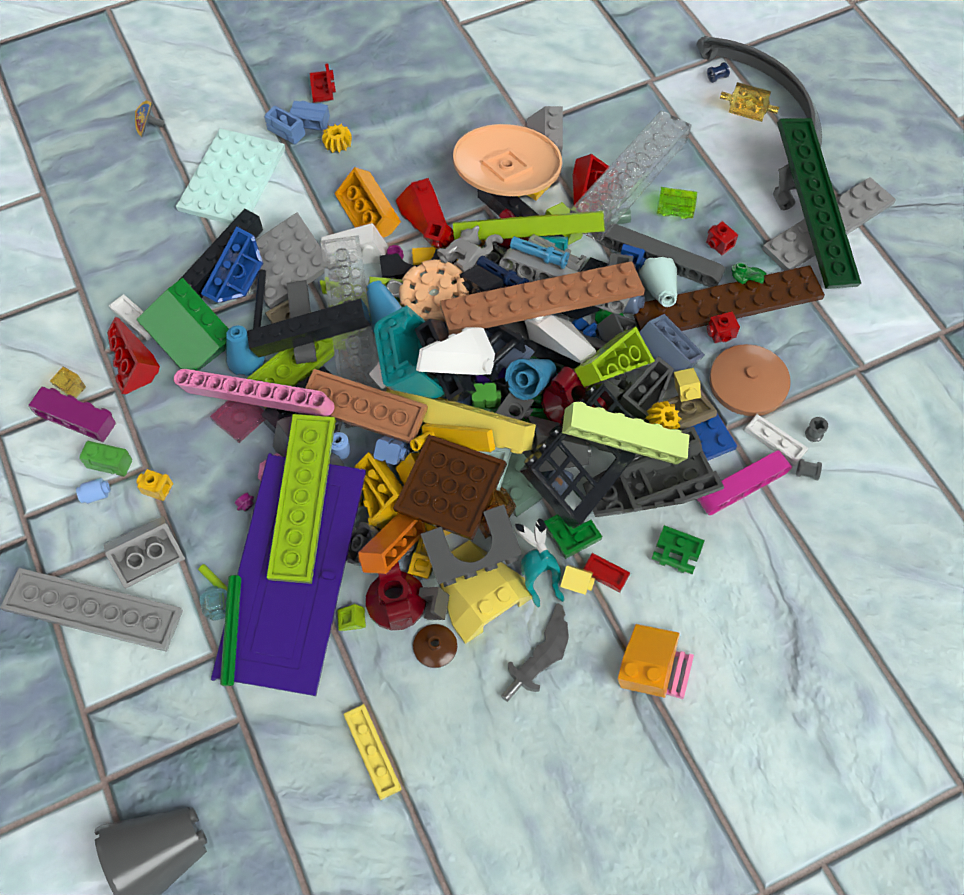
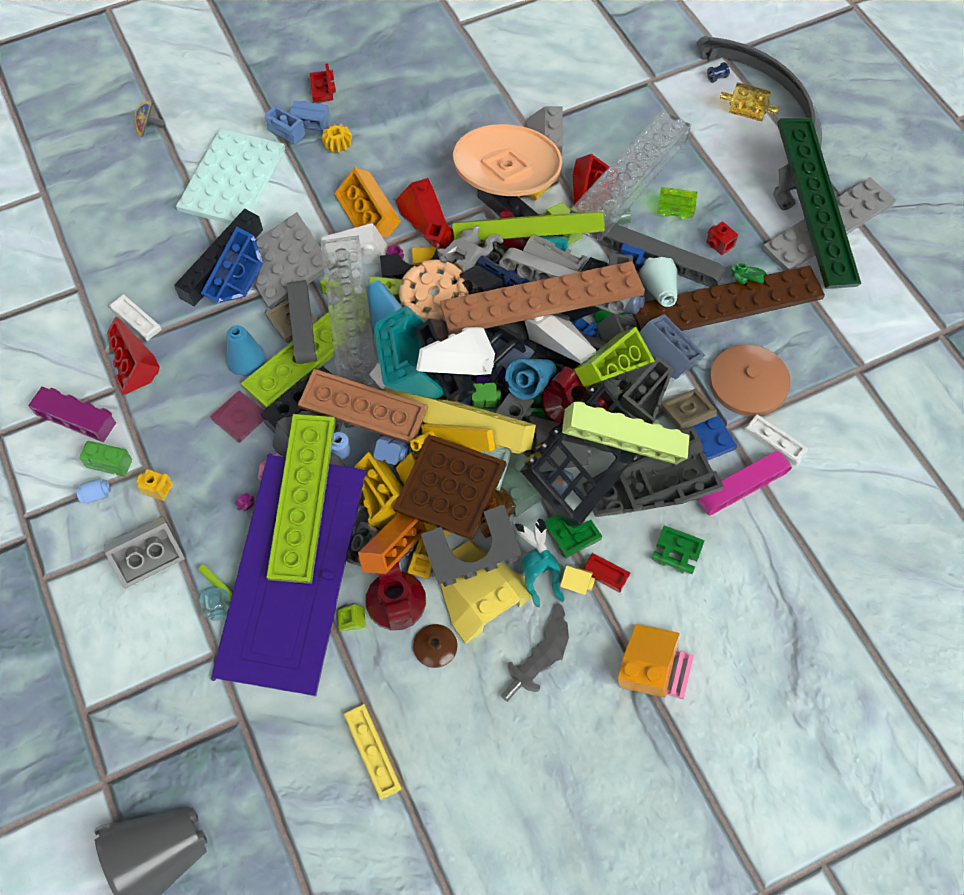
light grey plate [0,568,183,652] -> none
clear yellow panel [50,366,86,398] -> none
green slope [136,278,229,371] -> none
bright pink beam [174,369,335,417] -> none
green axle [220,575,241,687] -> none
black brick [247,298,371,357] -> none
black bar [253,269,266,329] -> none
light grey sticker [386,279,403,298] -> none
dark grey panel [418,587,450,620] -> none
dark azure pin [510,236,570,269] -> none
yellow gear [645,401,681,430] -> none
light yellow brick [674,368,701,402] -> none
red brick [707,311,740,343] -> none
dark grey bush [796,458,822,481] -> none
dark grey bush [805,417,828,442] -> none

